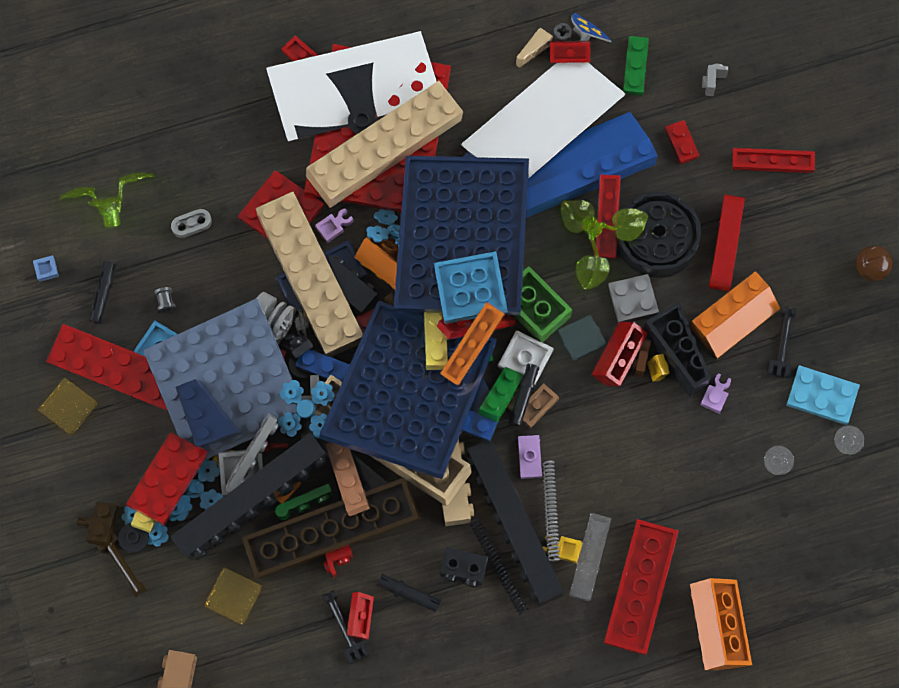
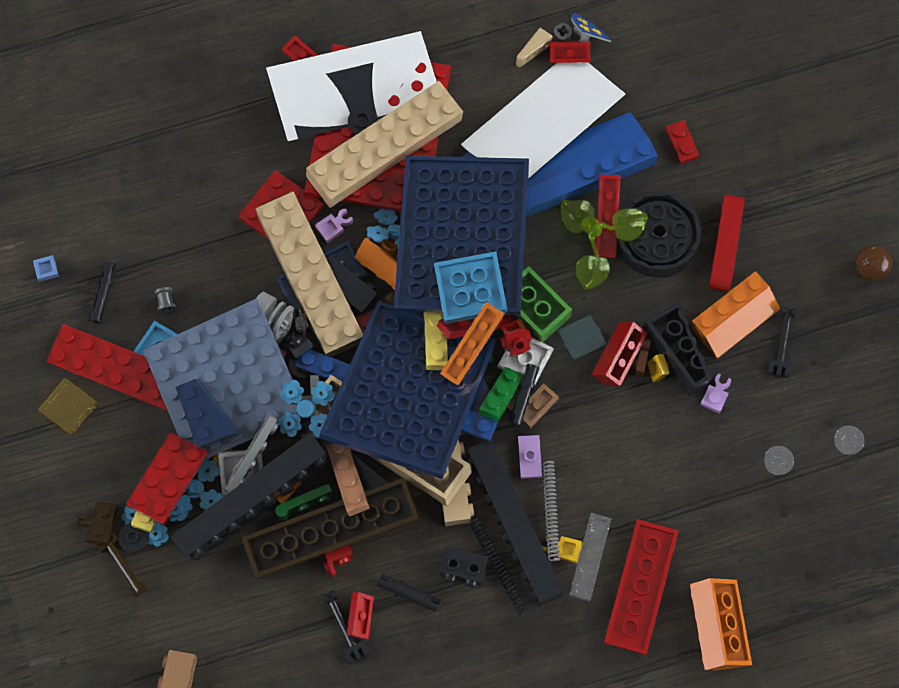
clear neon green plant [60,172,155,228] -> none
light grey plate [171,209,212,238] -> none
clear yellow tile [204,567,263,625] -> none
red hand [262,440,288,455] -> none
light grey plate [608,274,659,323] -> none
green plate [623,36,649,96] -> none
light grey bracket [702,64,728,96] -> none
red plate [732,148,815,173] -> none
medium azure plate [786,365,860,425] -> none
none -> red brick [500,319,532,356]

